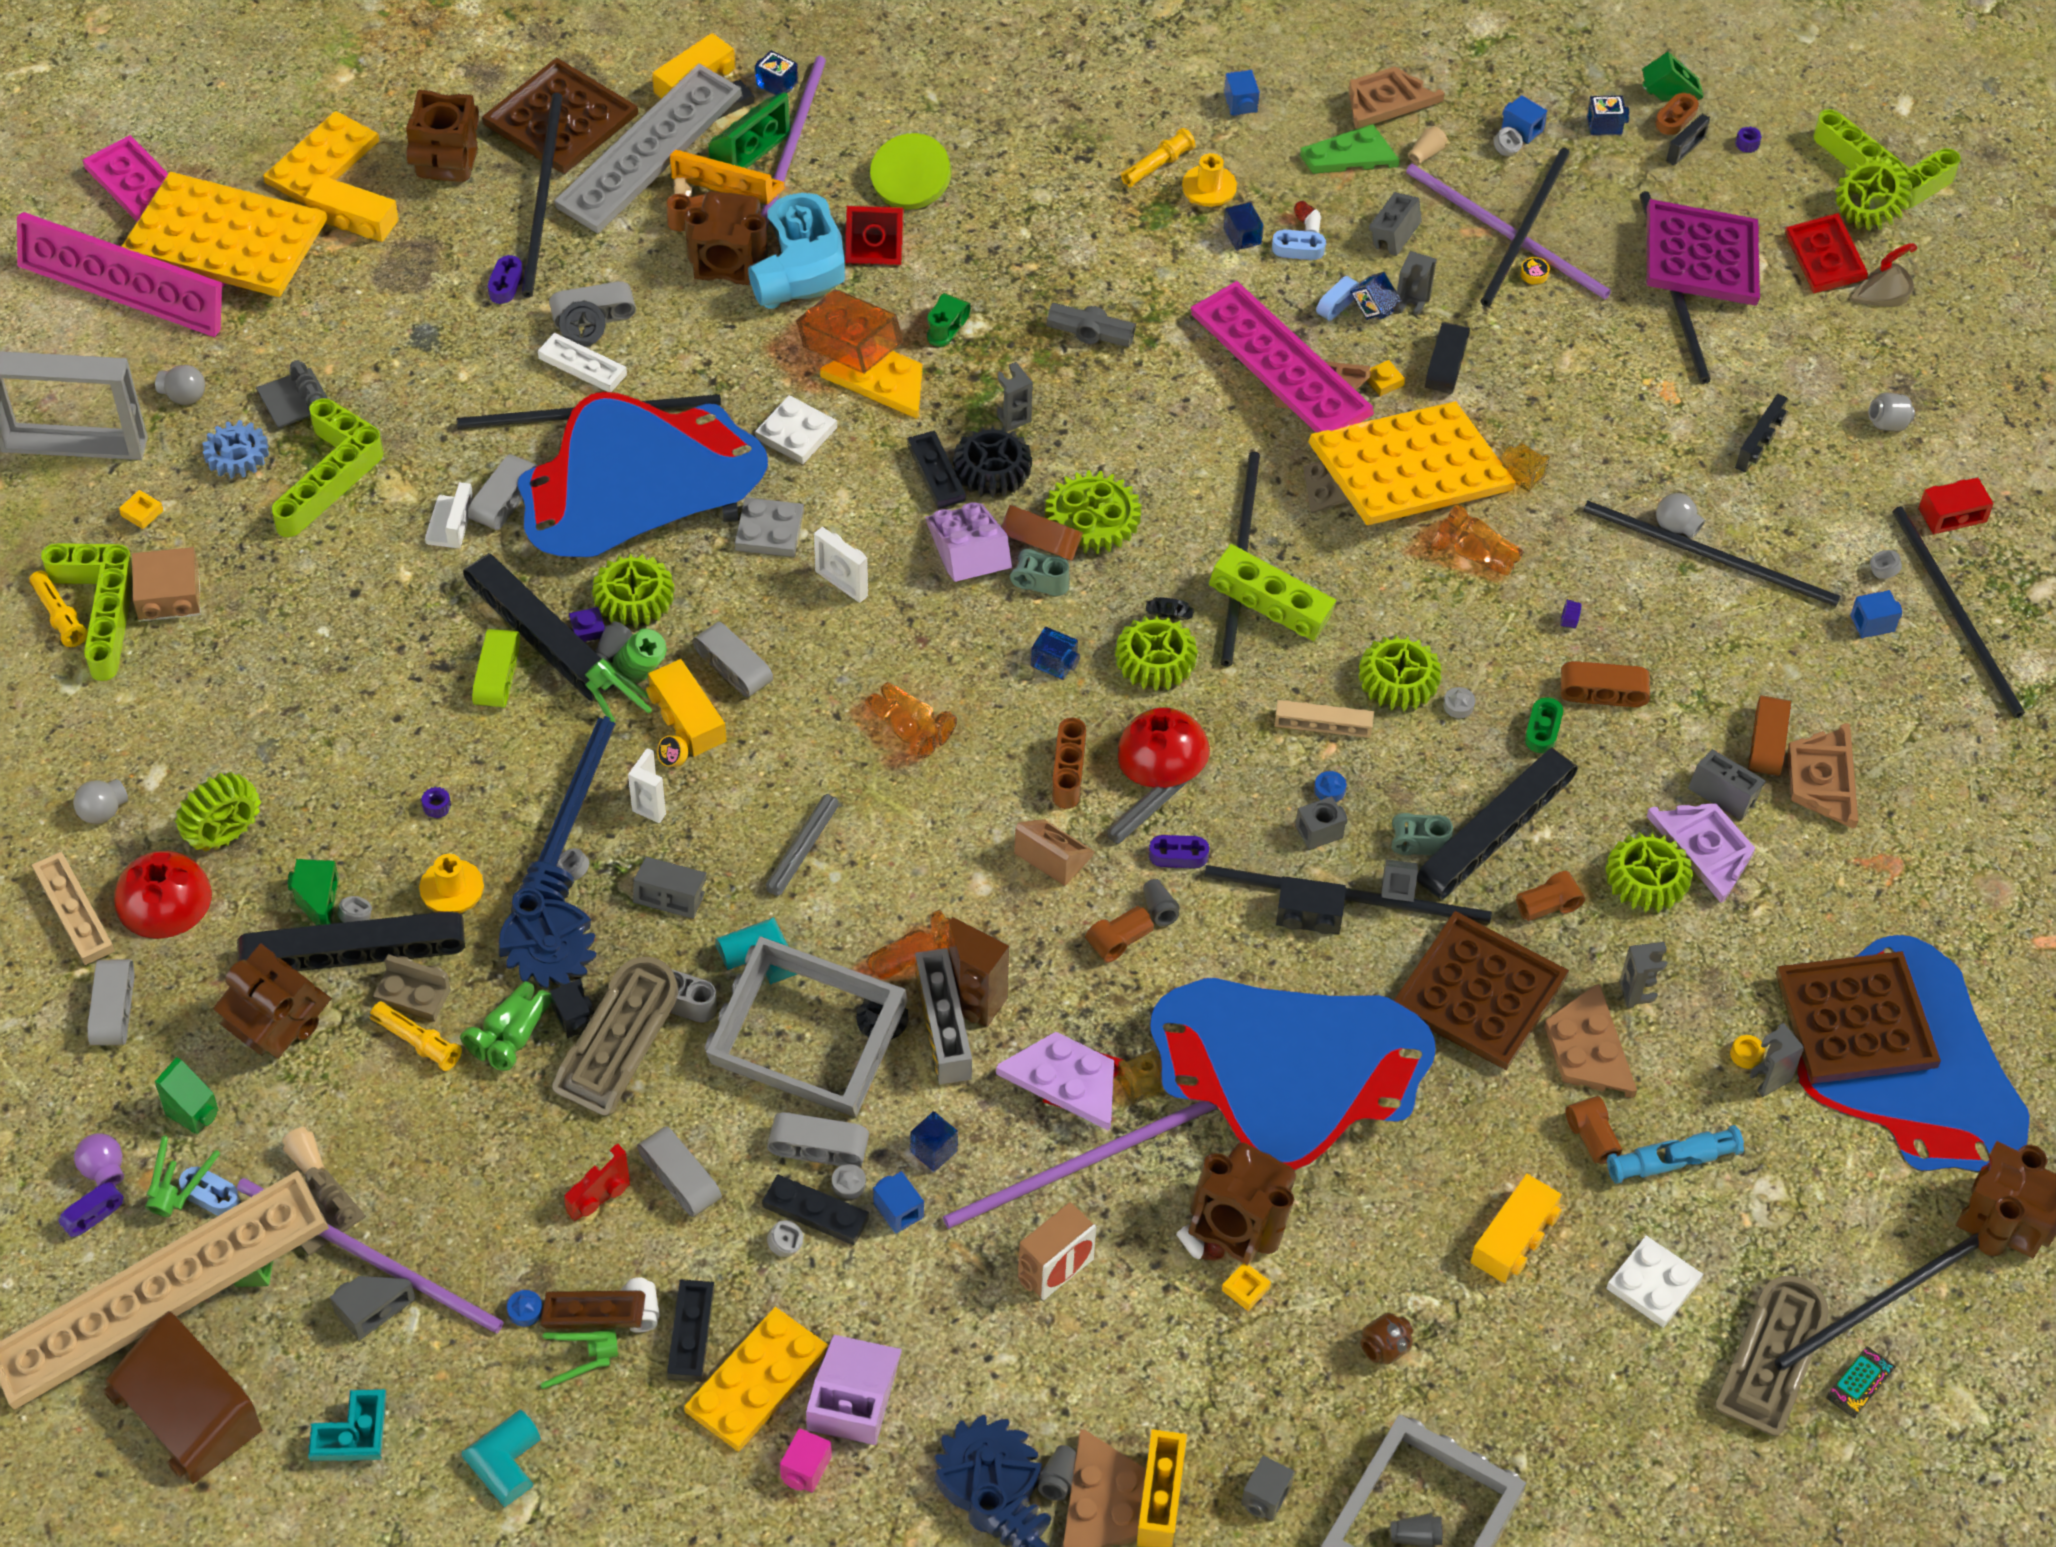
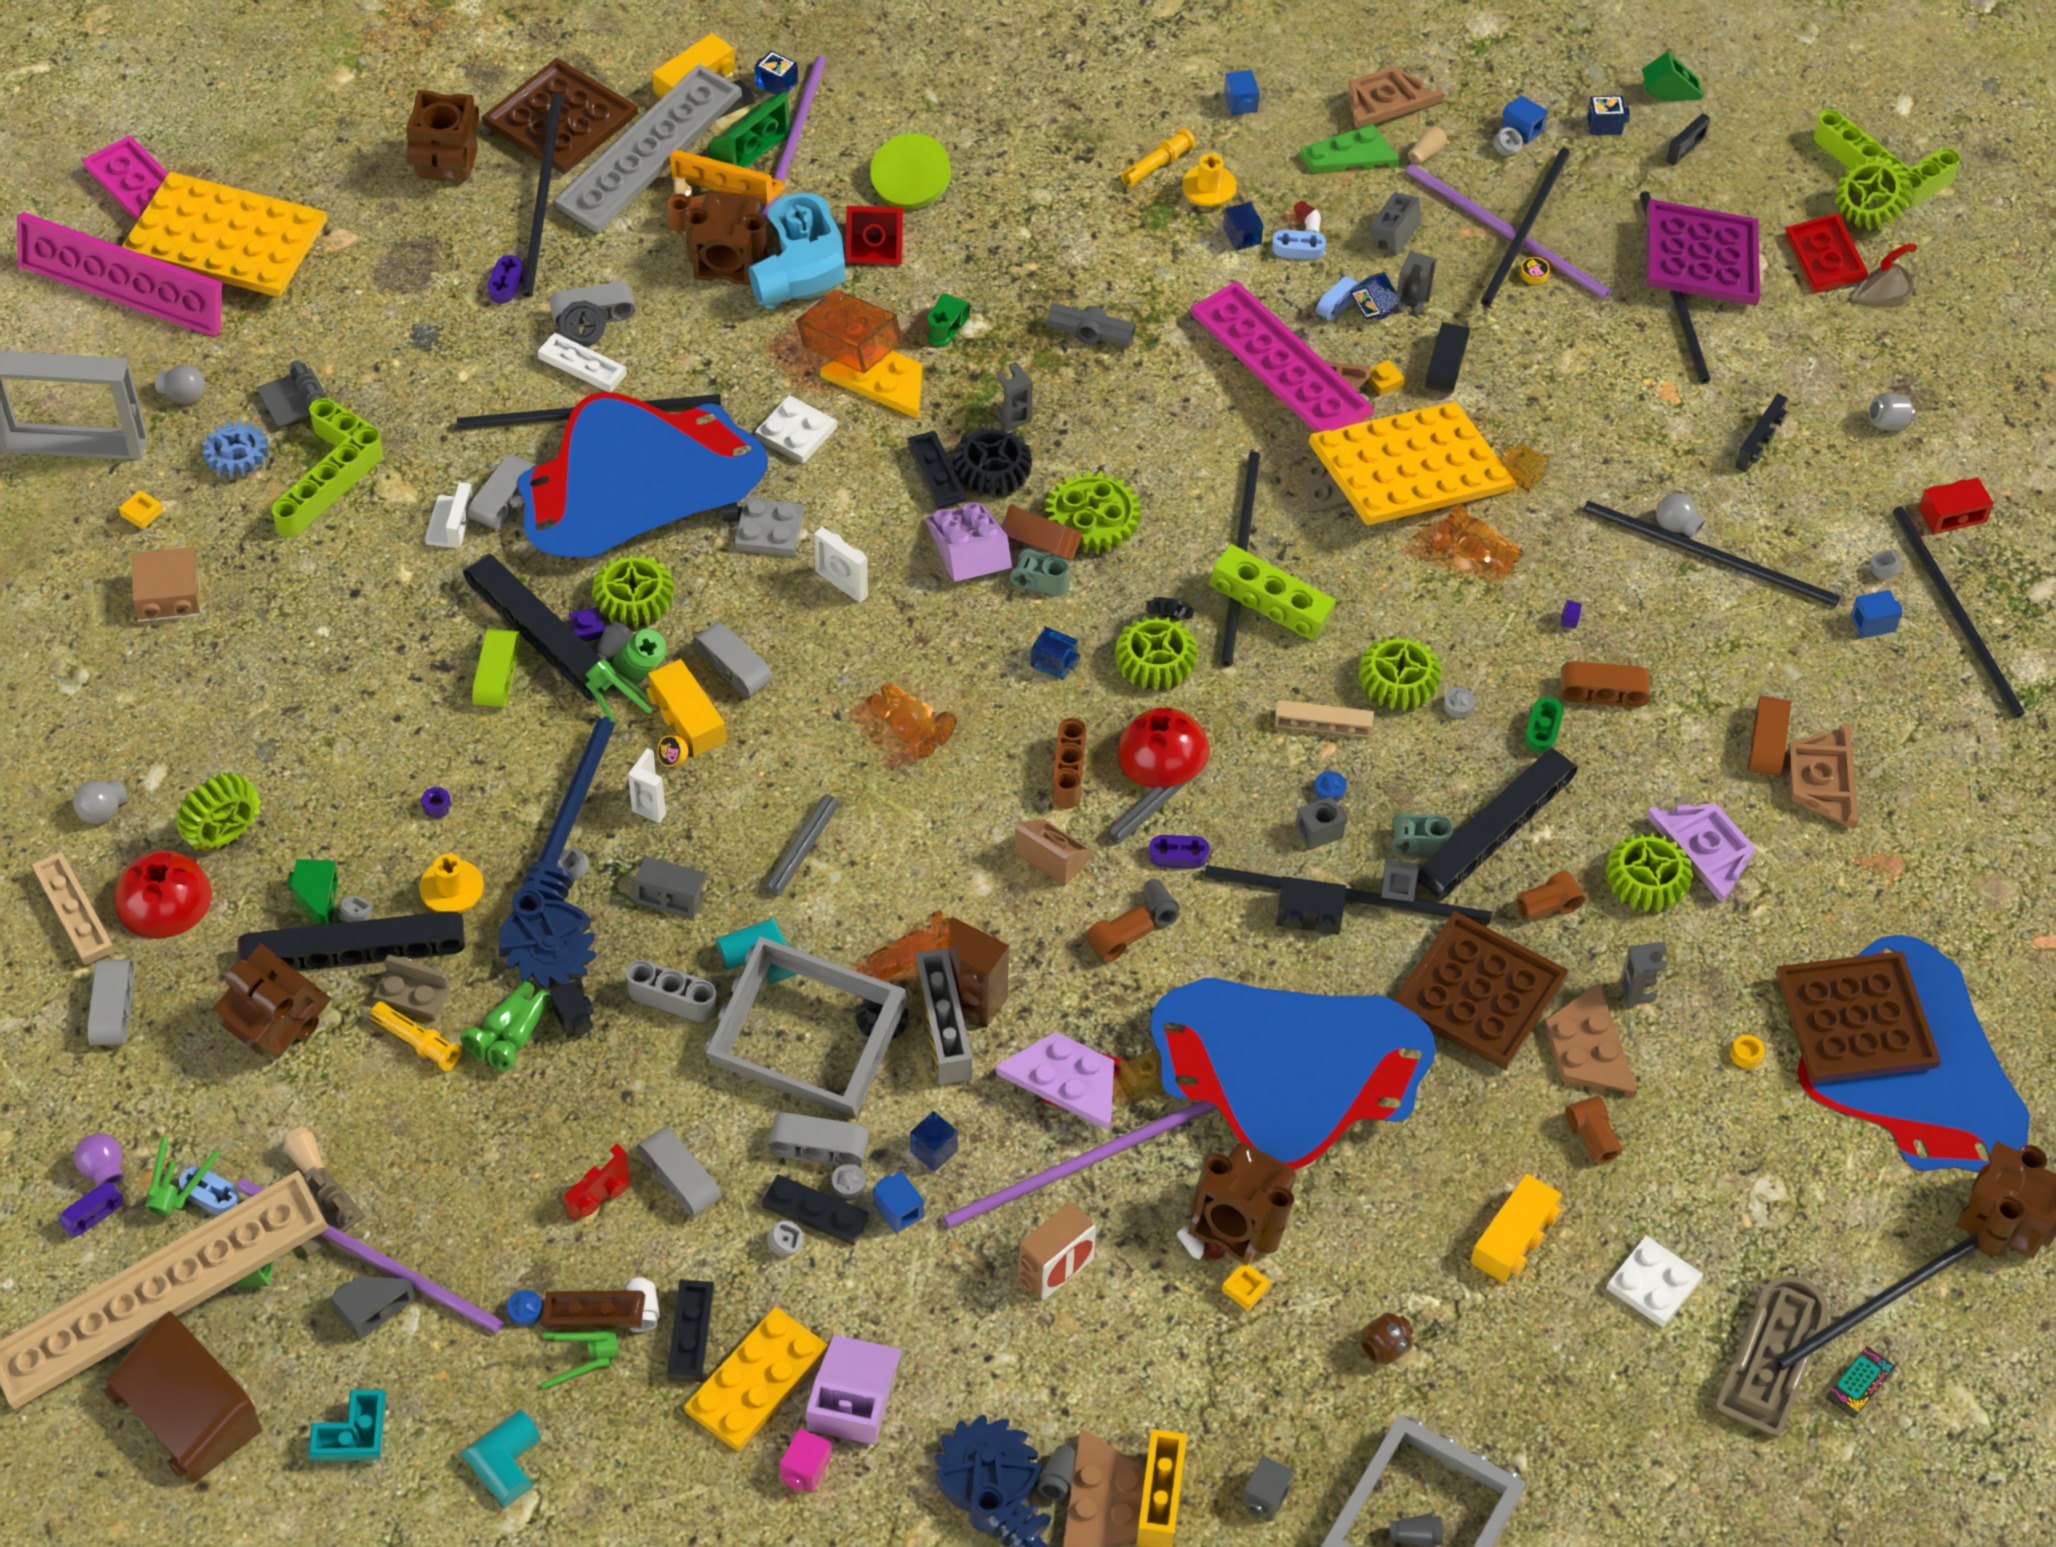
yellow pin [29,570,88,647] -> none
lime beam [41,543,133,681] -> none
green slope [154,1057,219,1135] -> none
yellow plate [263,111,380,205] -> none
yellow brick [304,176,399,242] -> none
dark tan piece [552,957,678,1115] -> none
dark azure piece [1607,1125,1744,1184] -> none
dark orange plate [1655,93,1699,135] -> none
dark grey hinge [1688,749,1766,820] -> none
dark purple axle [1735,127,1762,153] -> none
dark grey hinge [1750,1023,1804,1097] -> none

